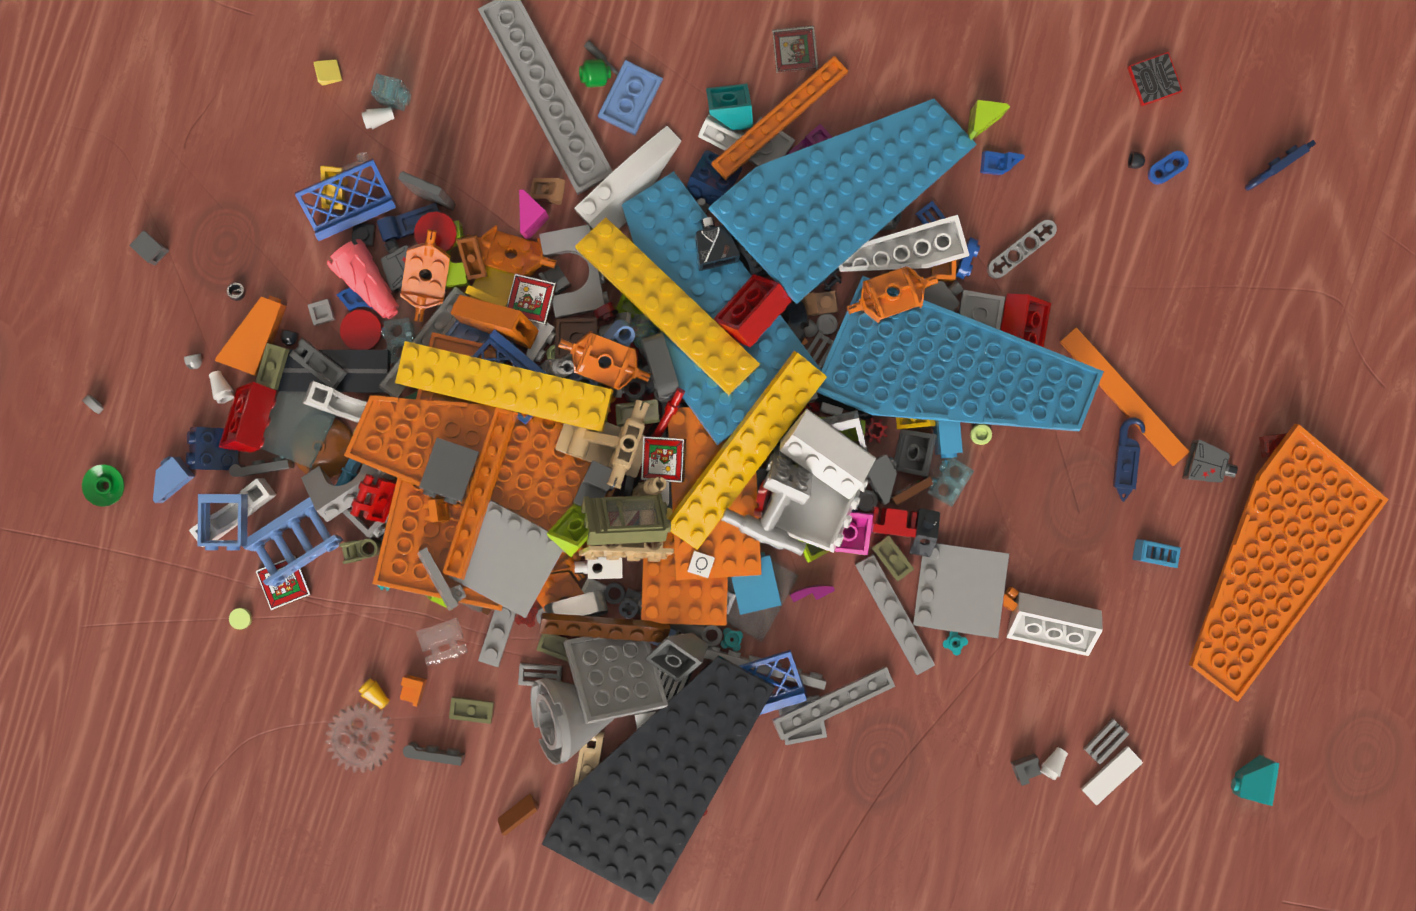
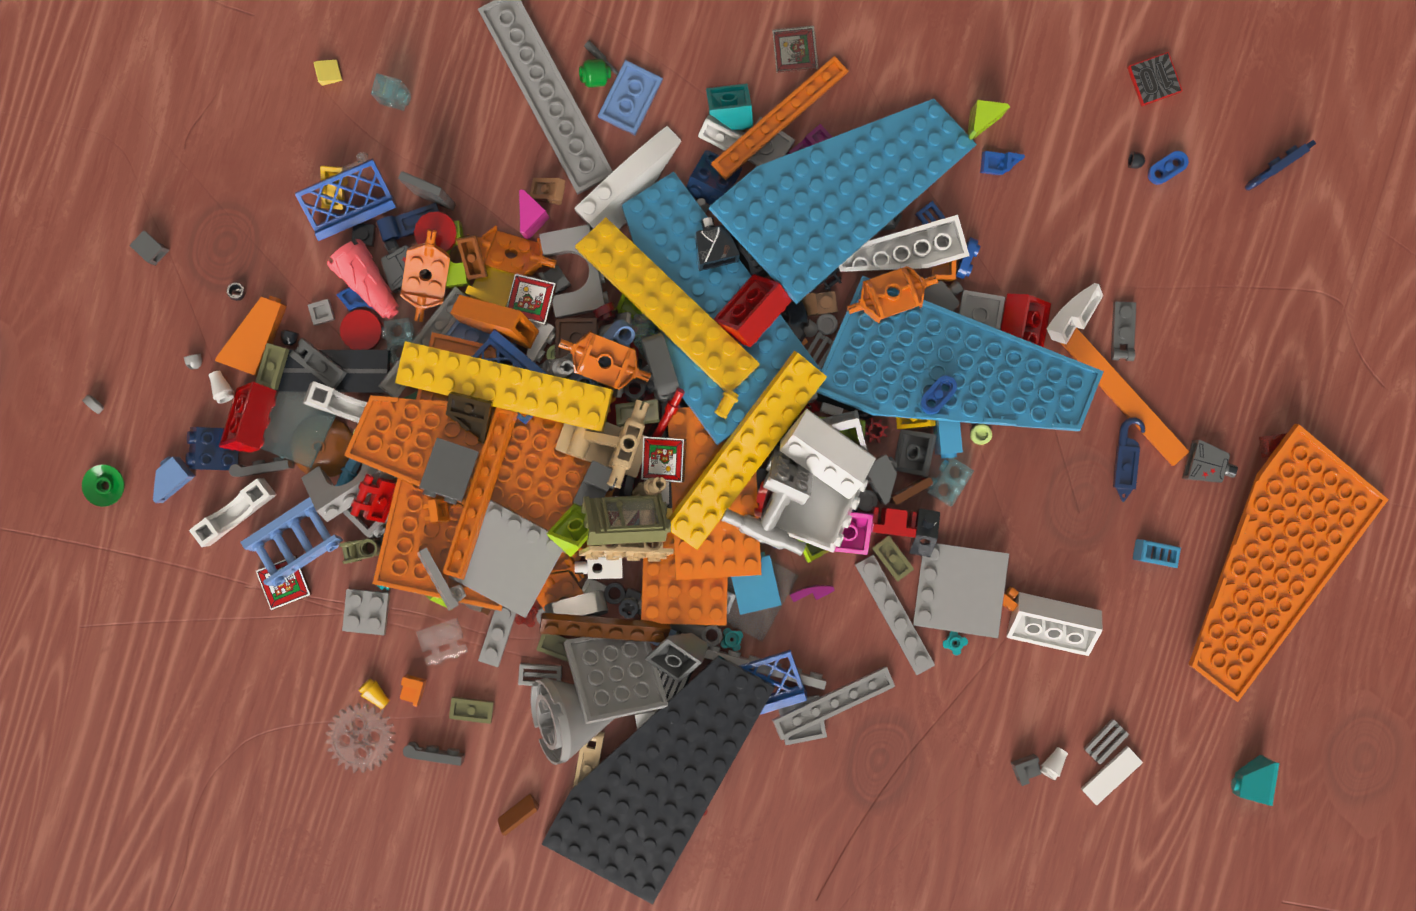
medium blue window [197,494,248,550] -> none
yellowish green tile [229,608,252,630] -> none
white cone [361,107,394,130] -> none
white tile [687,551,715,578] -> none
light grey beam [987,220,1057,279] -> none
none -> light grey plate [342,589,390,635]
none -> dark brown wing [446,392,493,443]
none -> yellow pin [714,389,739,419]
none -> blue plate [920,376,957,415]
none -> white slope [1047,283,1103,344]
none -> dark grey plate [1111,301,1136,361]

